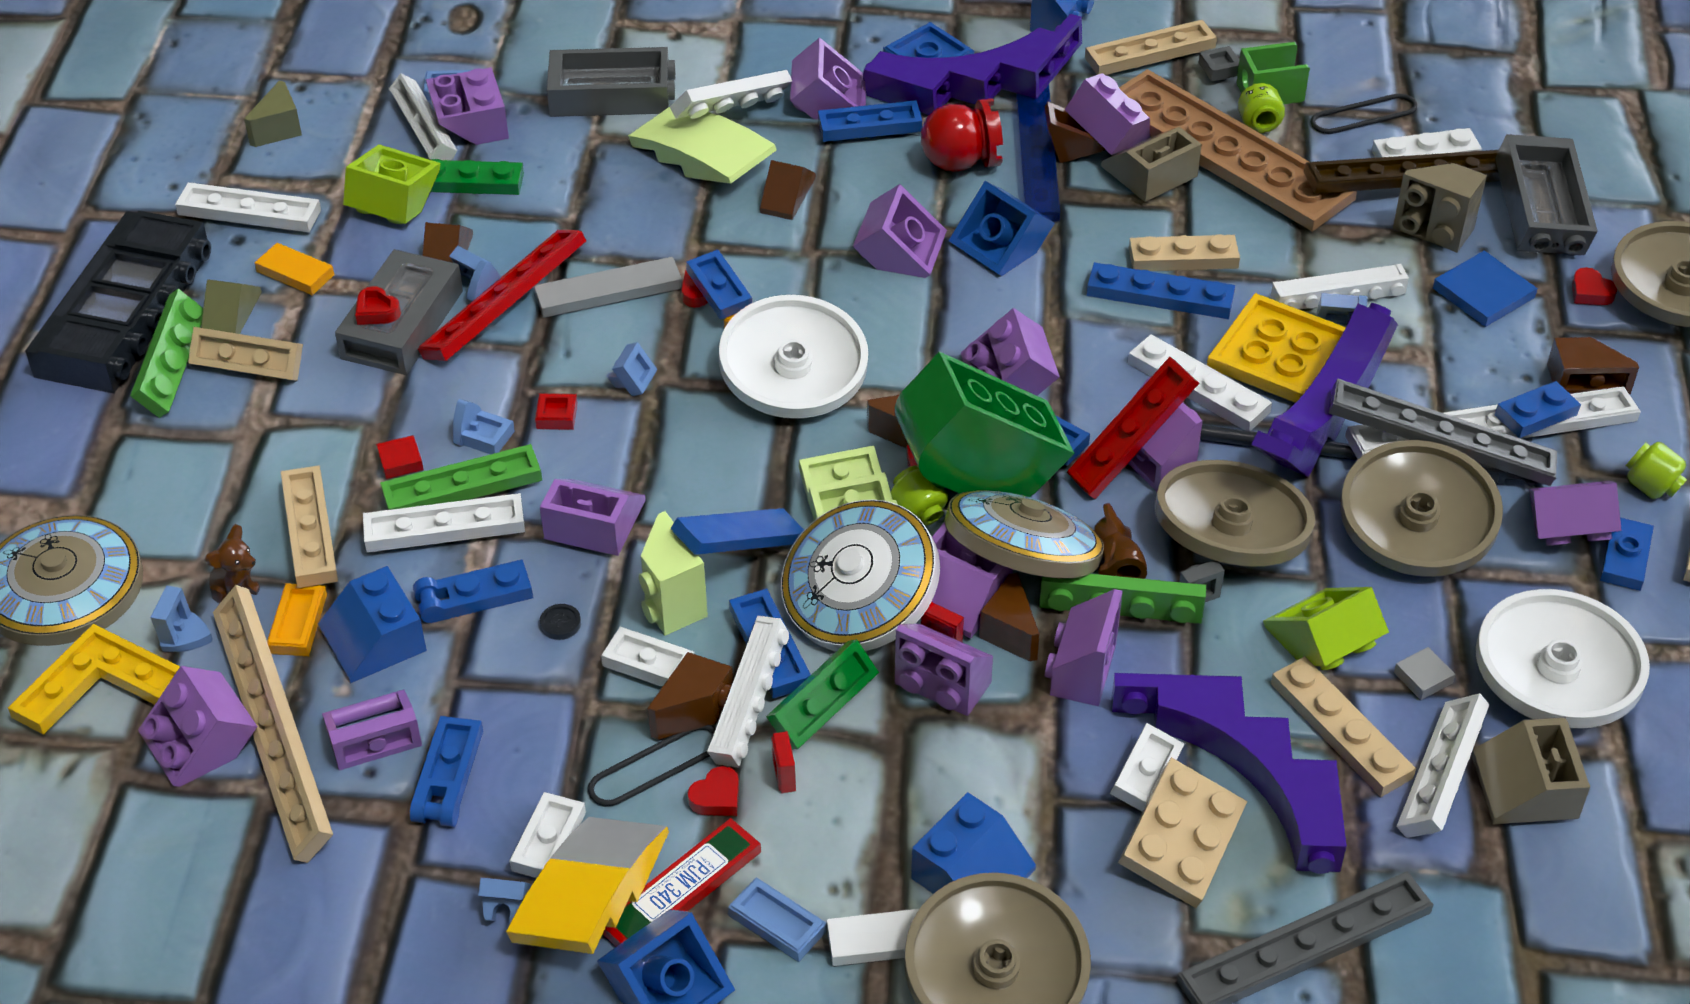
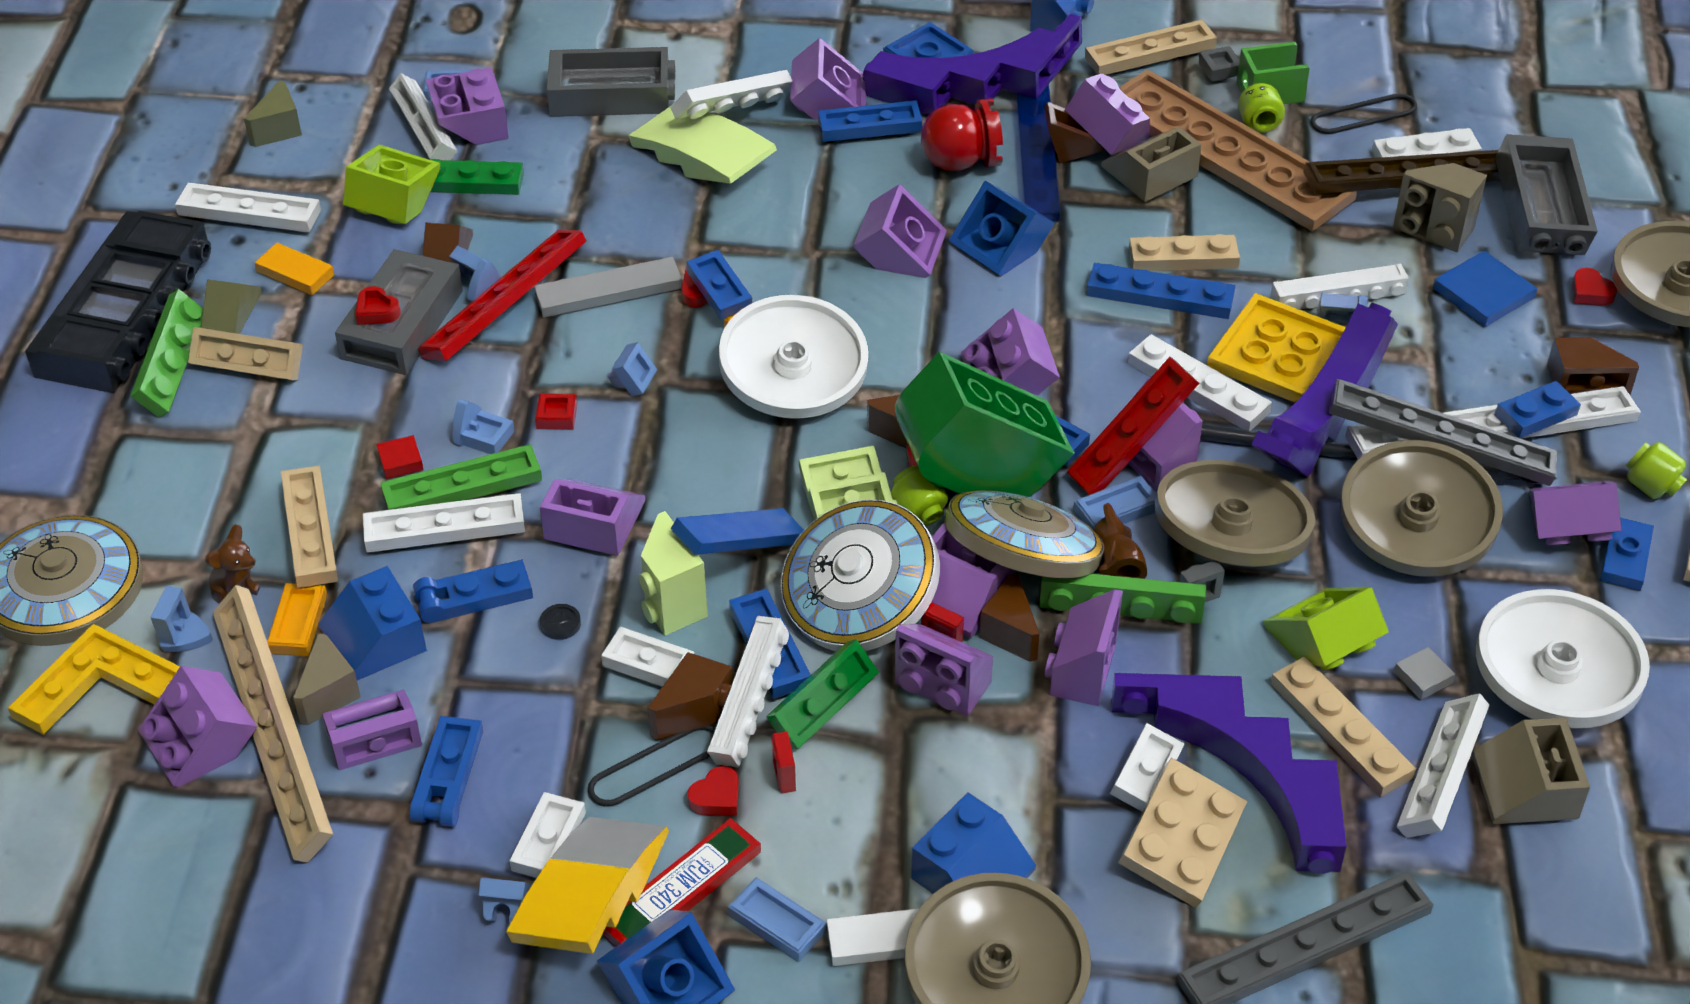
reddish brown slope [760,160,816,220] -> none
none -> dark tan slope [293,633,361,725]
none -> medium blue tile [1073,476,1156,530]

